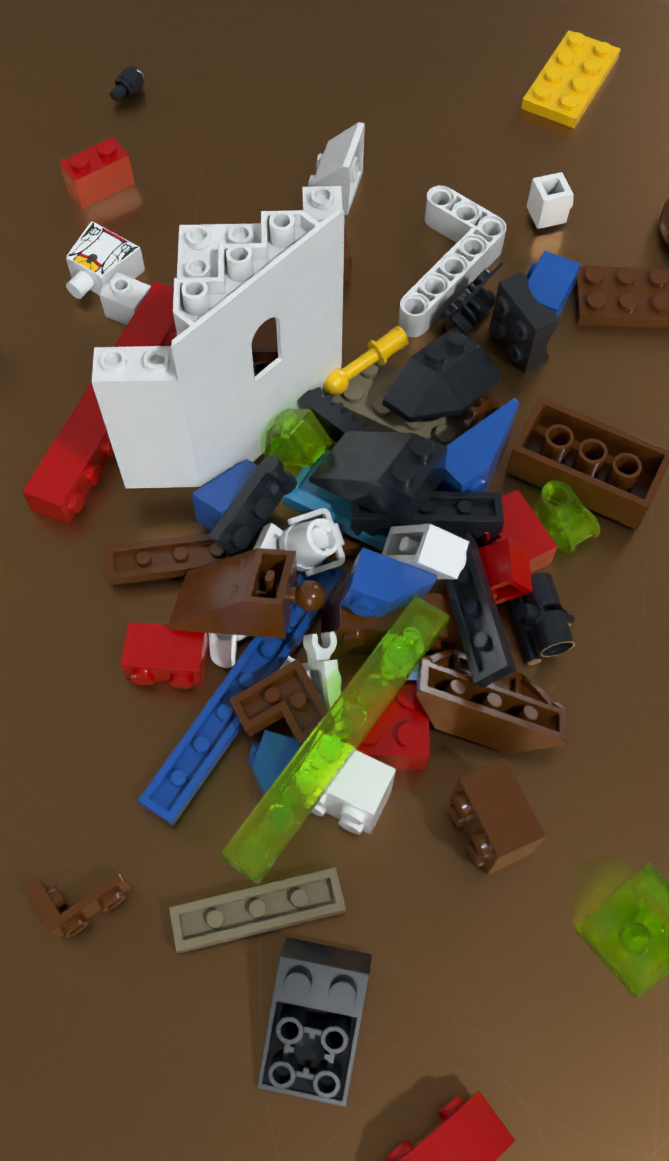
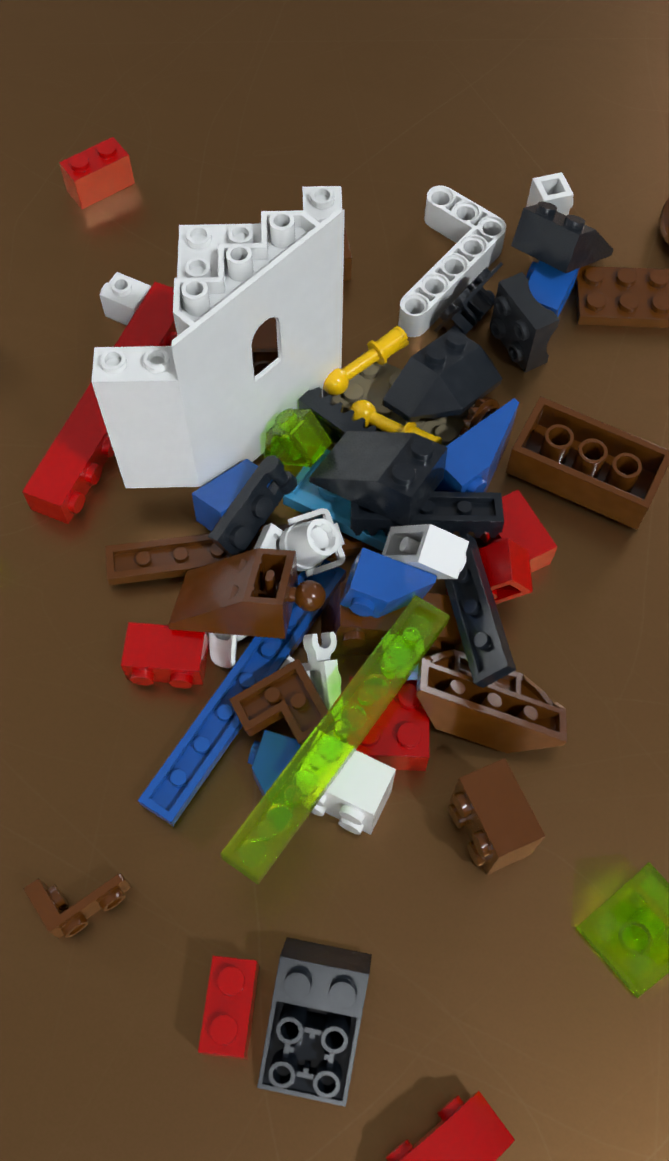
torso [66,221,145,299] -> none
black cylinder [109,66,145,102] -> none
dark tan plate [169,867,346,954] -> none
white slope [308,122,365,216] -> none
black pin [506,572,575,665] -> none
yellow plate [521,30,621,129] -> none
clear neon green piece [534,480,600,554] -> none
none -> red brick [198,955,260,1060]
none -> yellow pin [349,400,442,444]
none -> black slope [511,201,614,273]

